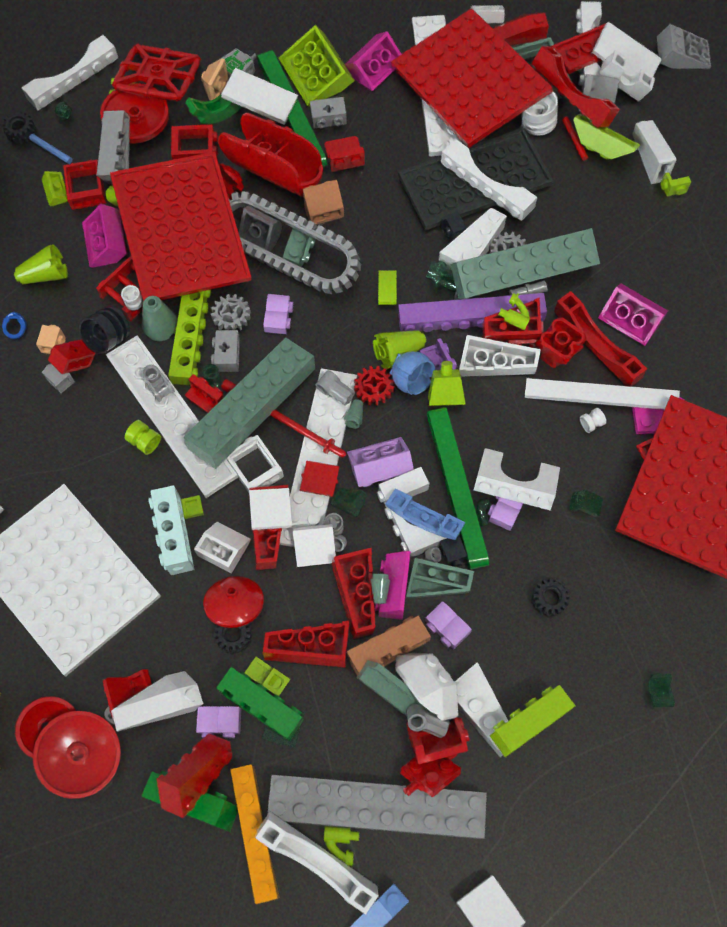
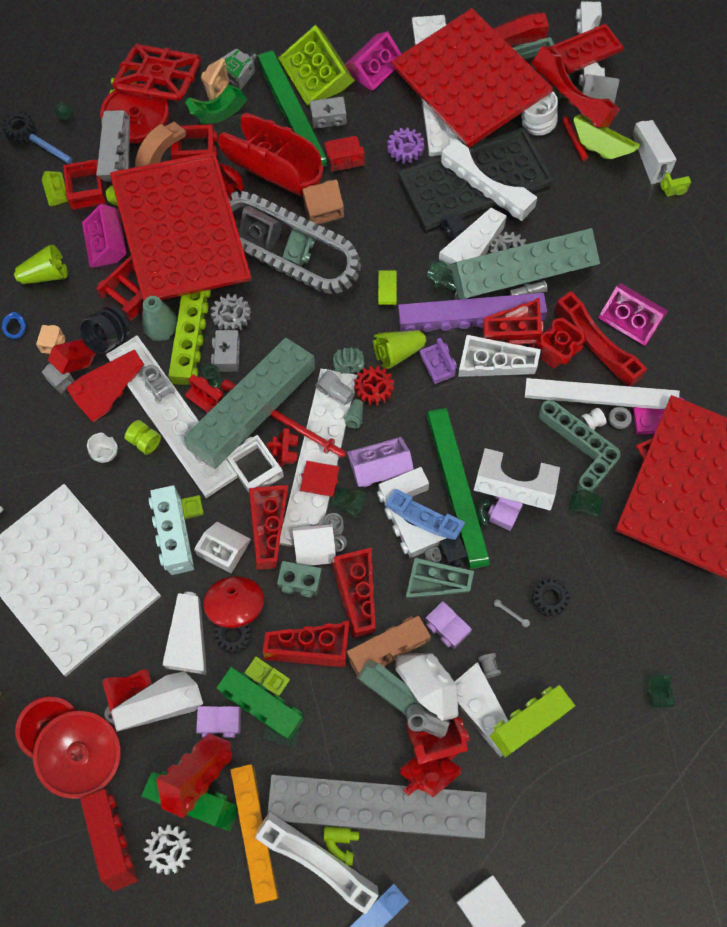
white arch [22,35,118,111] -> none
white wheel [121,285,143,310] -> none
white tile [221,68,298,124] -> none
white tile [249,488,292,530] -> none
lavender brick [263,294,293,334] -> none
sand green cone [370,574,391,604] -> none
dark pink slope [375,551,411,620] -> none
medium blue piece [389,351,435,395] -> none
lime torso [428,361,465,406] -> none
white slope [471,5,505,23] -> none
lime plant [498,293,530,330] -> none
white tile [592,22,661,76] -> none
white arch [599,50,655,101] -> none
light grey slope [657,24,711,69] -> none
none -> red wedge [66,350,145,422]
none -> red wedge [80,789,139,891]
none -> white hair [87,433,118,463]
none -> nougat arch [135,122,186,167]
none -> white gear [144,825,193,875]
none -> white slope [163,592,207,675]
none -> red hips [266,428,298,467]
none -> sand green brick [277,561,322,598]
none -> sand green gear [333,347,364,374]
none -> medium lavender gear [387,128,424,163]
none -> light grey bush [478,653,502,679]
none -> light grey hinge [494,599,530,628]
none -> sand green beam [539,400,620,496]
none -> light grey piece [608,407,632,429]

